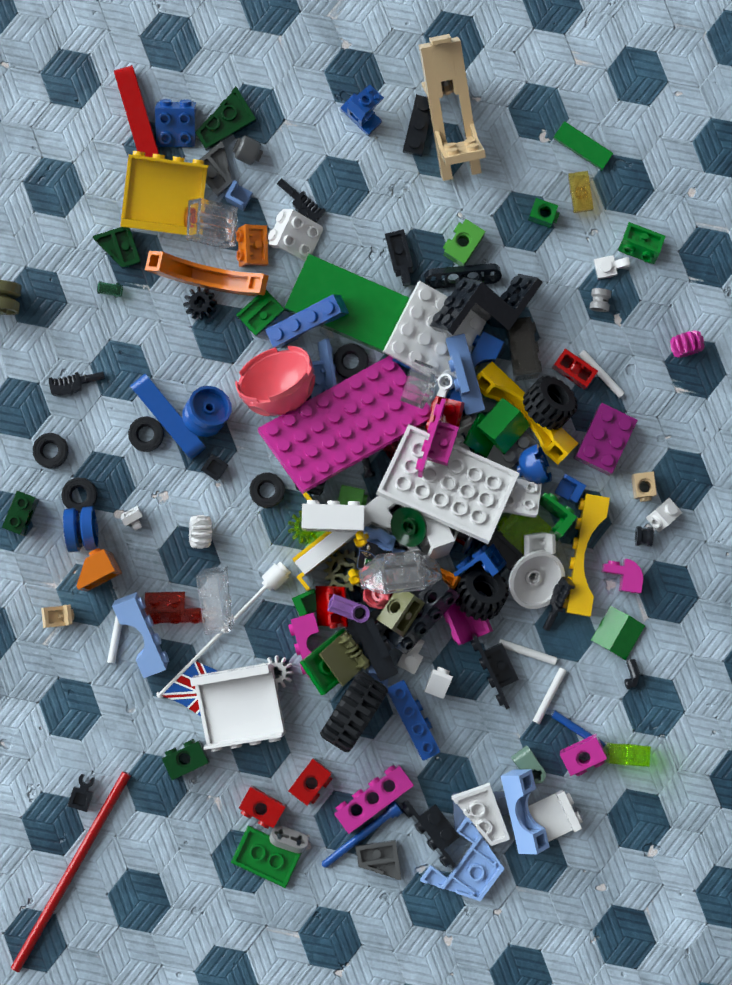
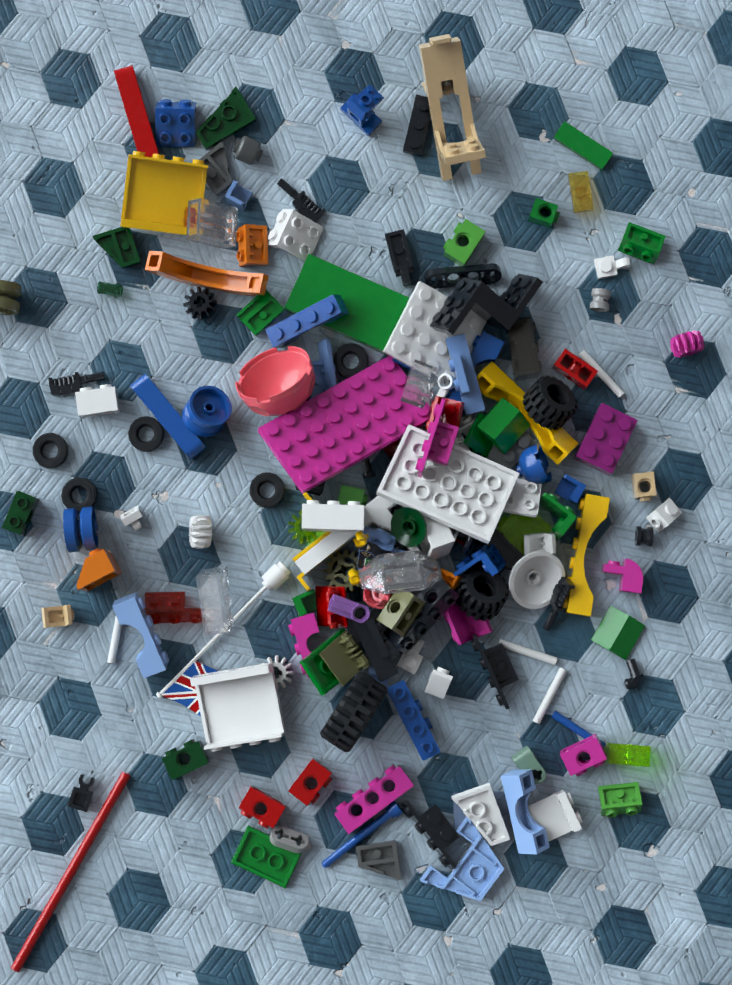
black plate [201,454,229,482] -> none
none -> white brick [75,384,120,418]
none -> bright green bracket [598,782,642,818]

